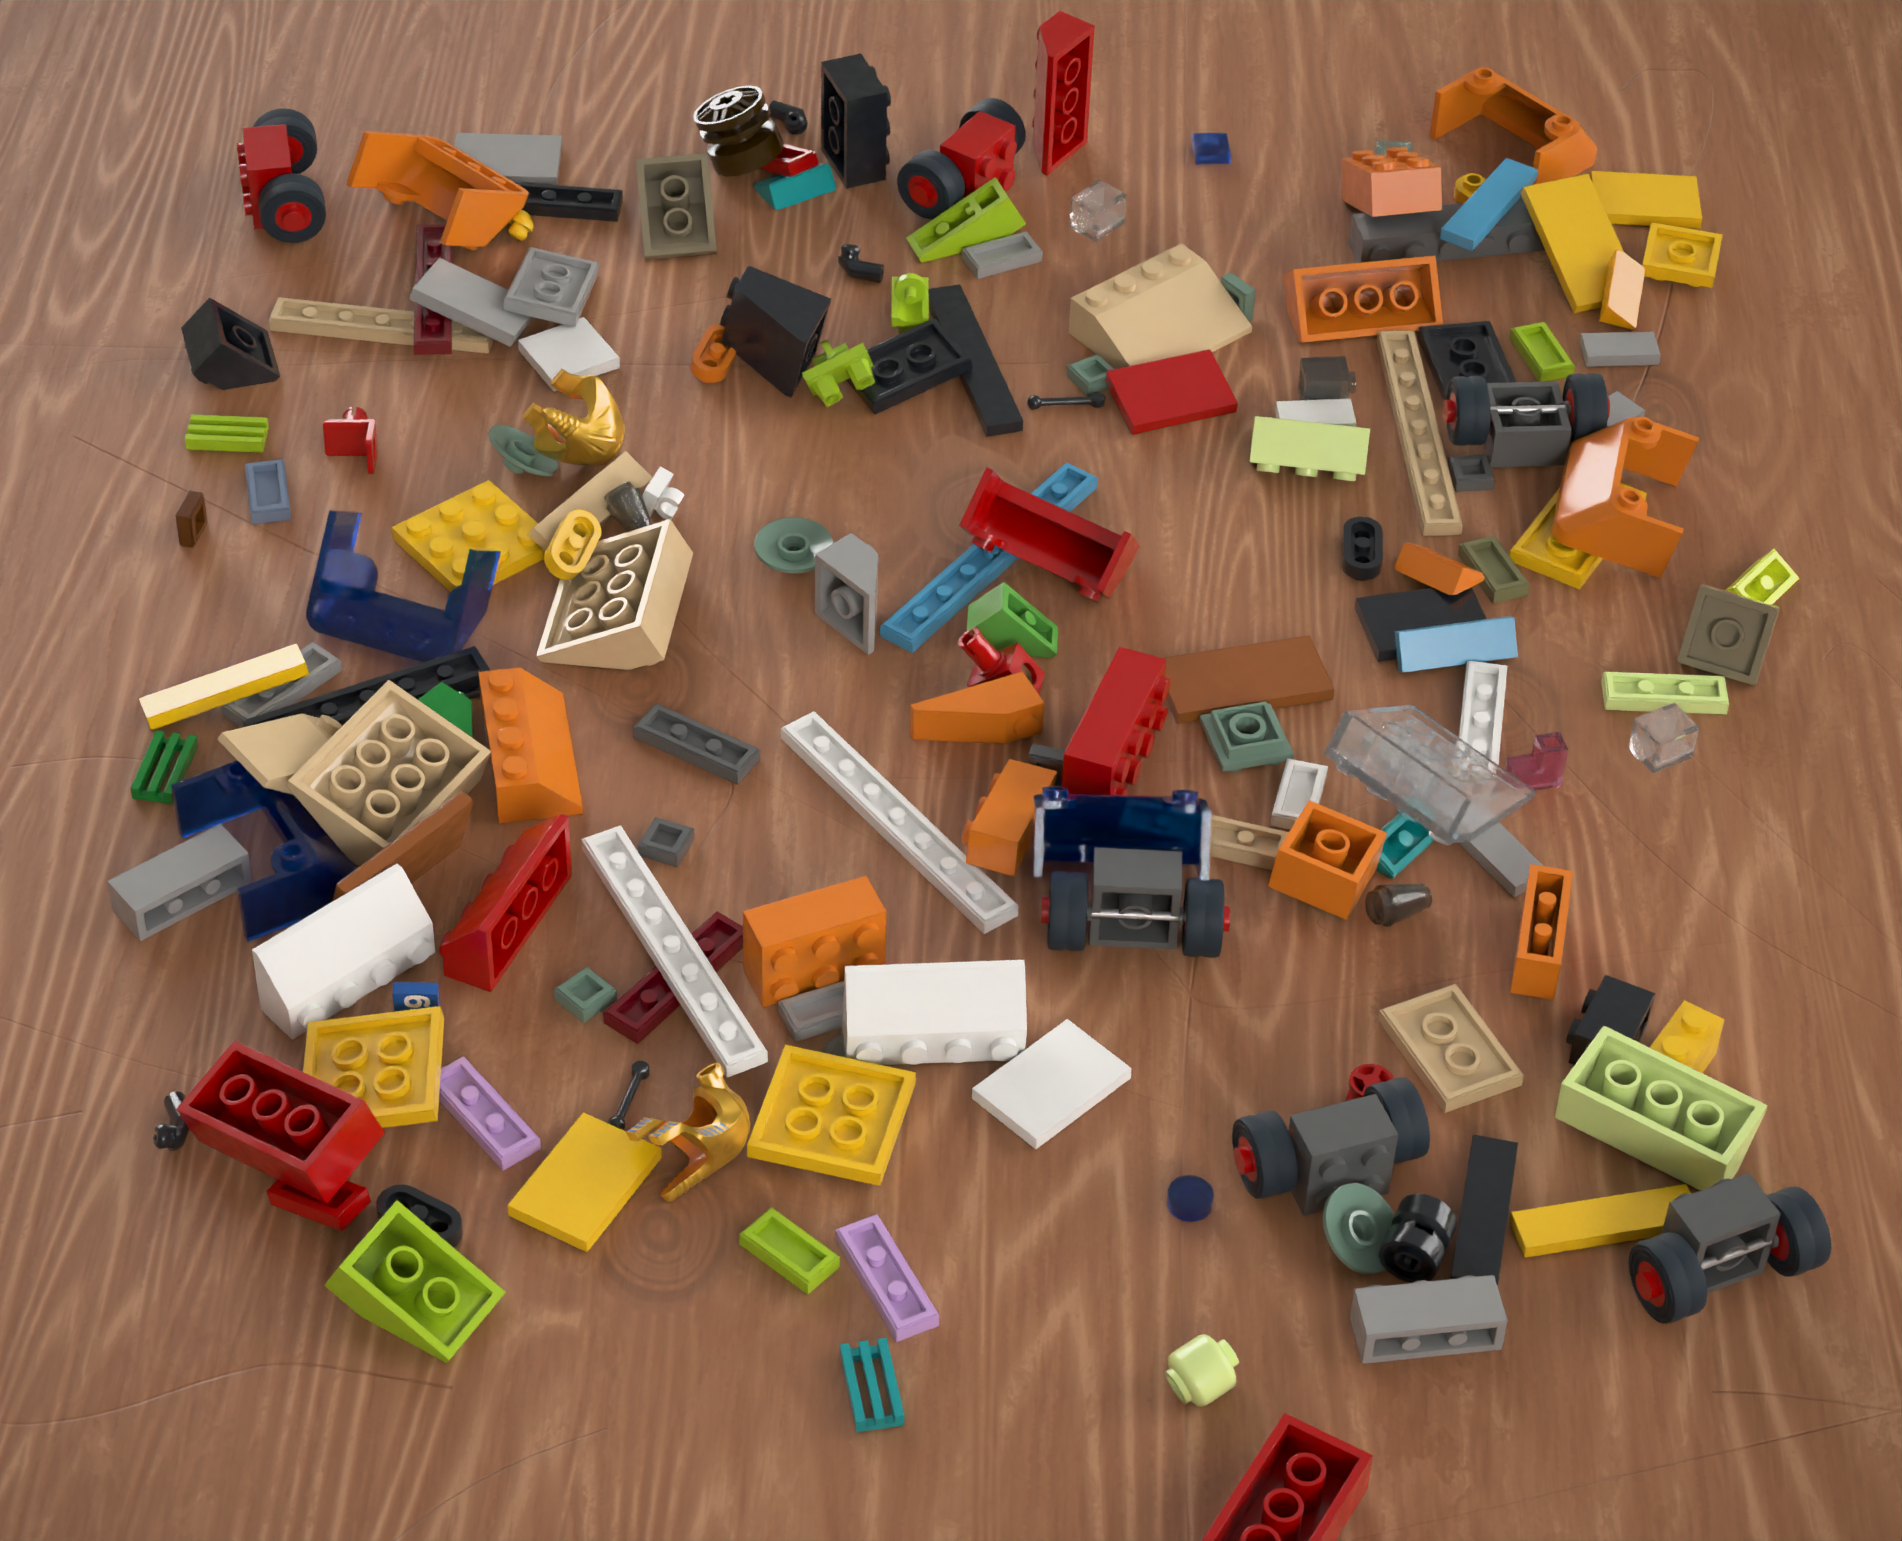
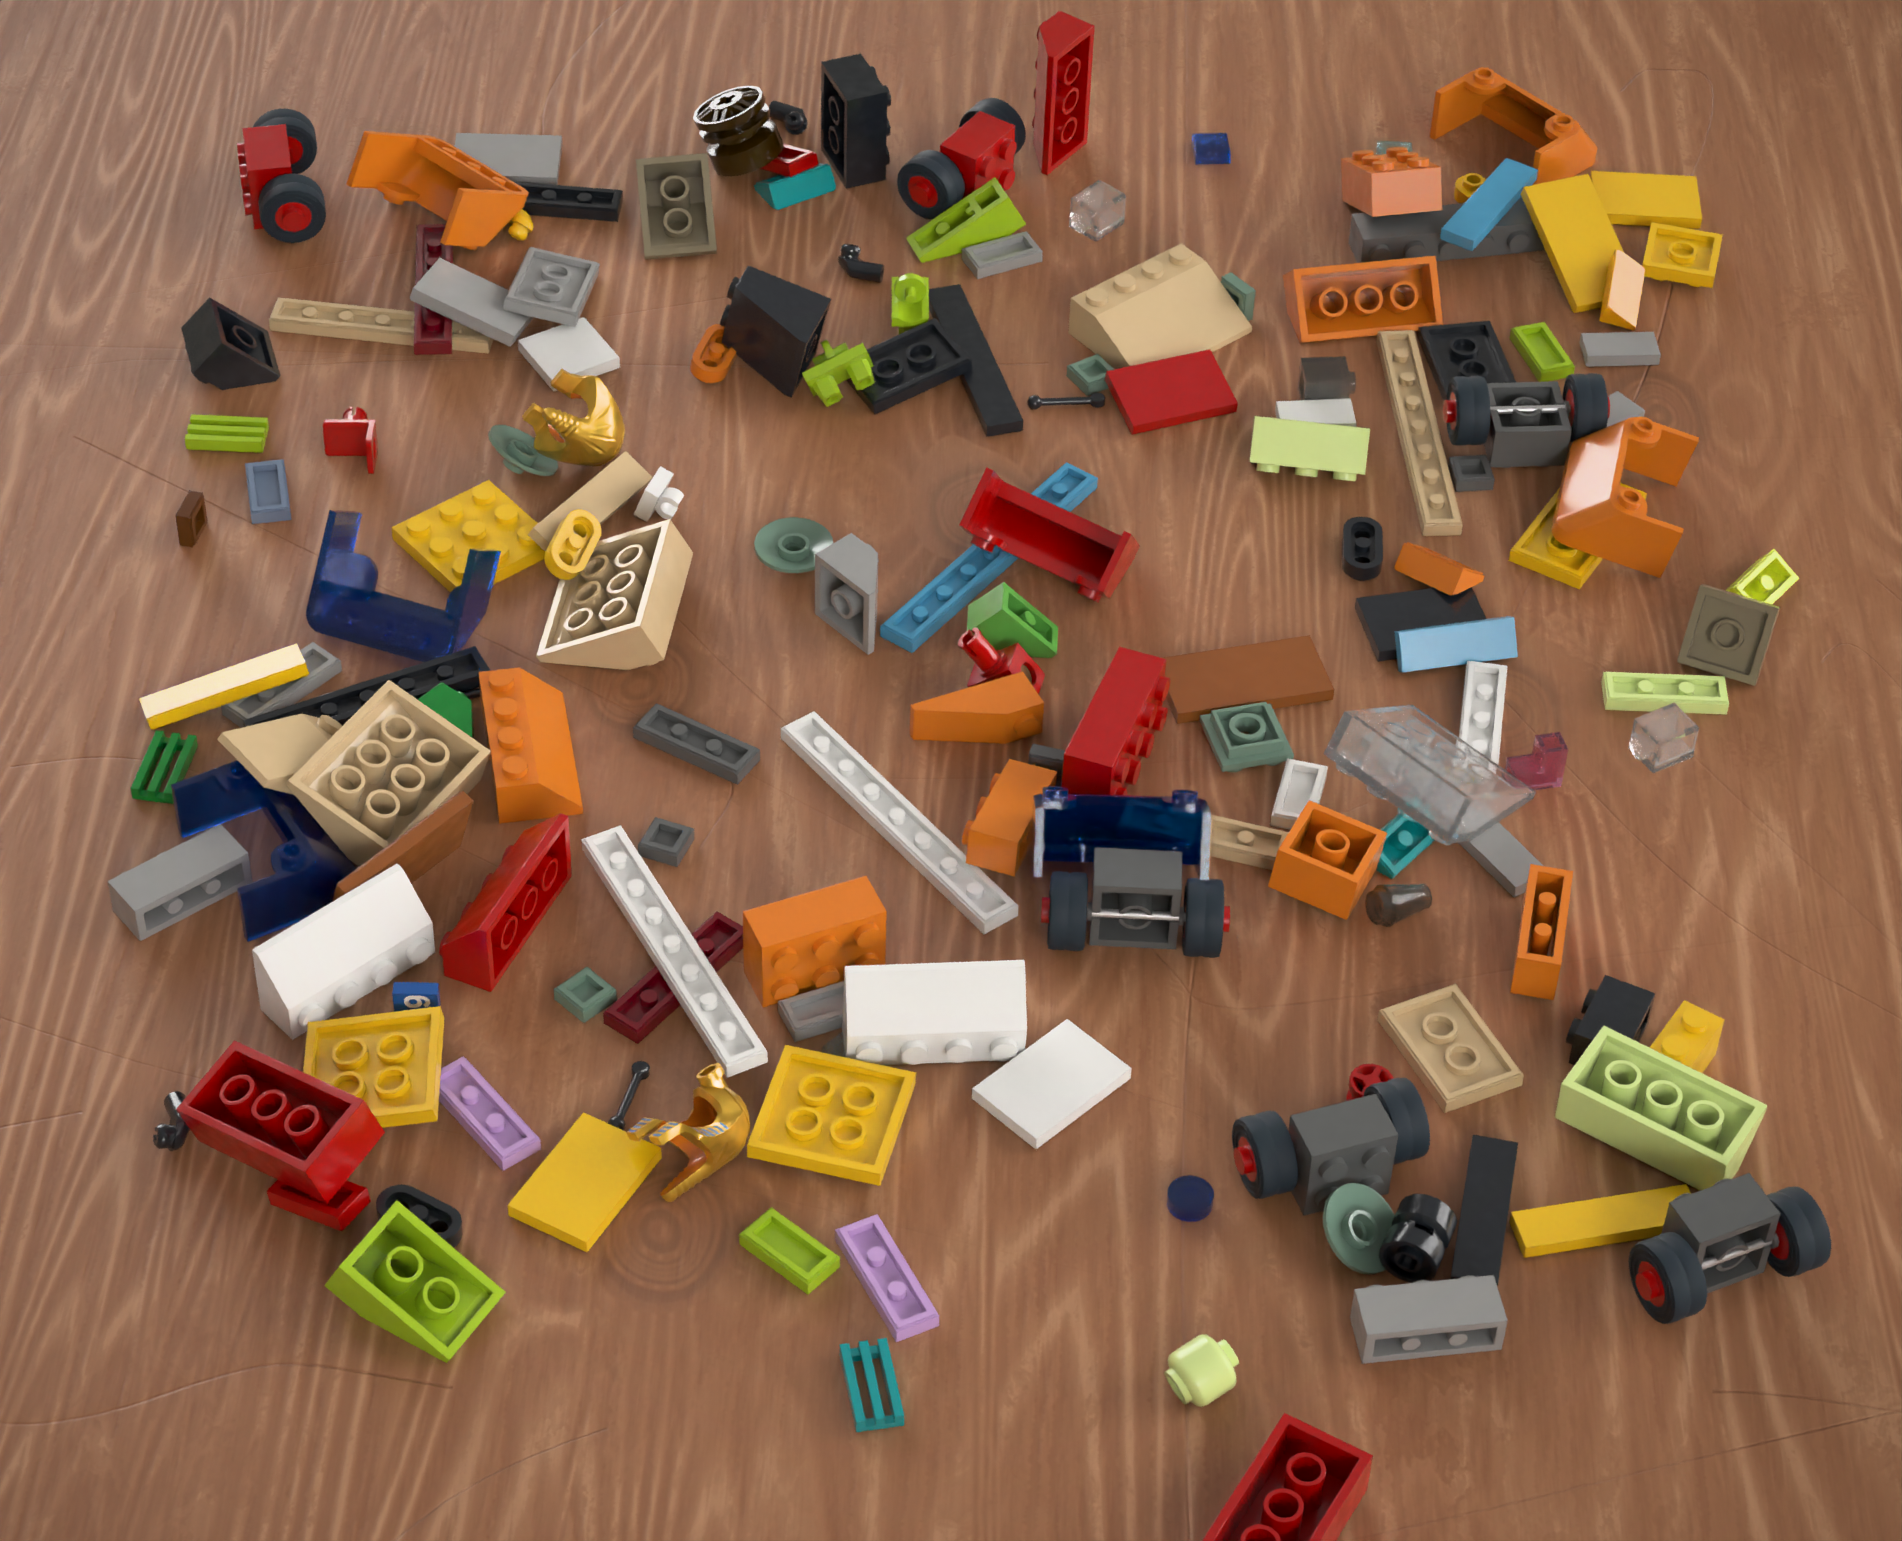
clear smoke cone [604,481,653,532] -> none
olive tile [1458,535,1530,604] -> none

